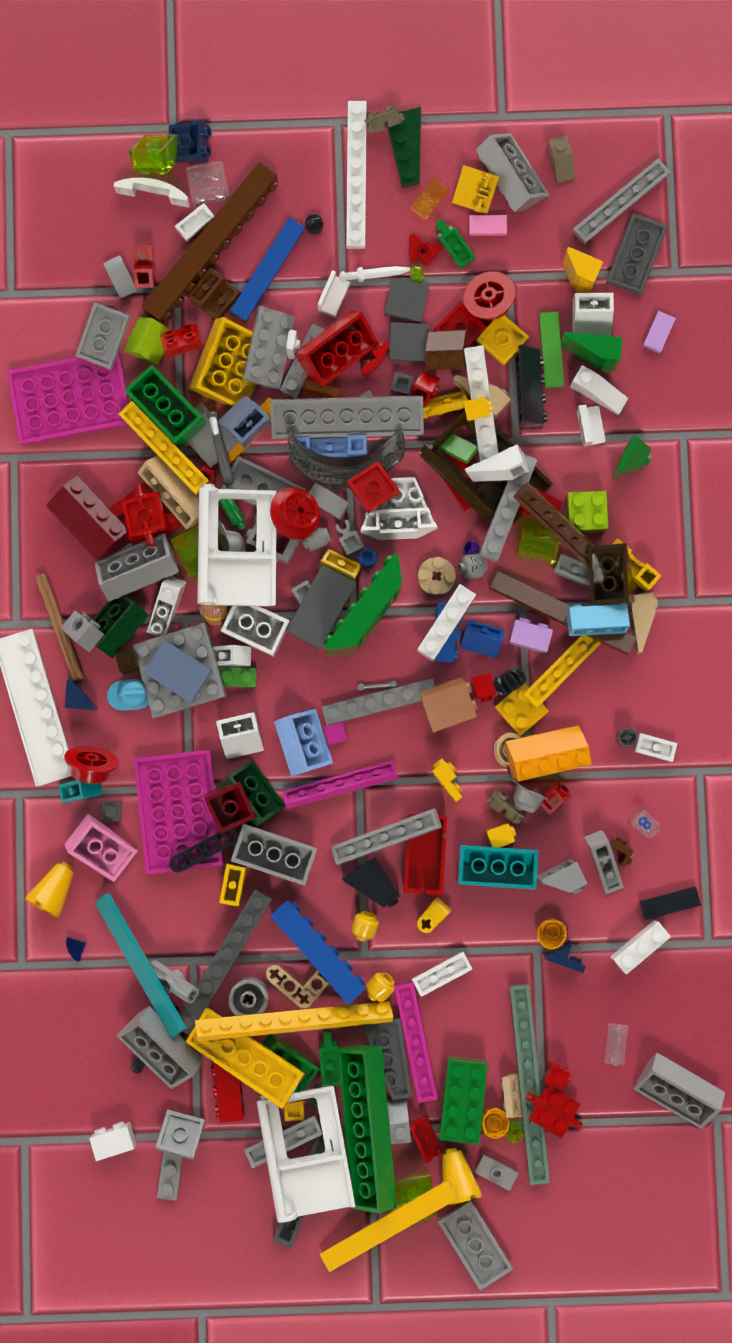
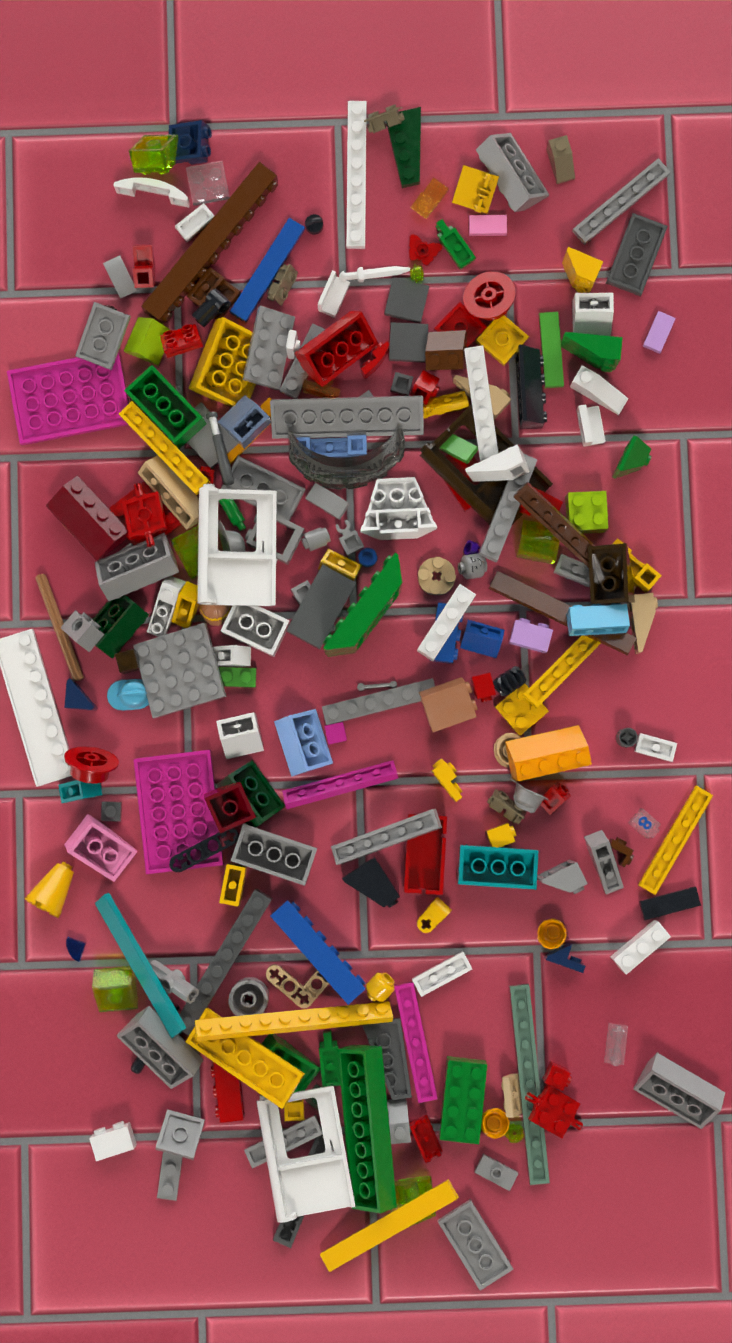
sand blue tile [144,640,212,703] -> none
red piece [270,487,320,540] -> none
red plate [346,461,400,514] -> none
yellow head [351,911,379,942] -> none
yellow cone [442,1147,482,1205] -> none
yellow brick [464,397,494,421] -> none
none -> clear neon green slope [92,966,138,1012]
none -> yellow slope [171,581,200,628]
none -> black piece [192,289,231,327]
none -> dark tan hinge [267,264,298,306]
none -> yellow tile [638,785,713,895]

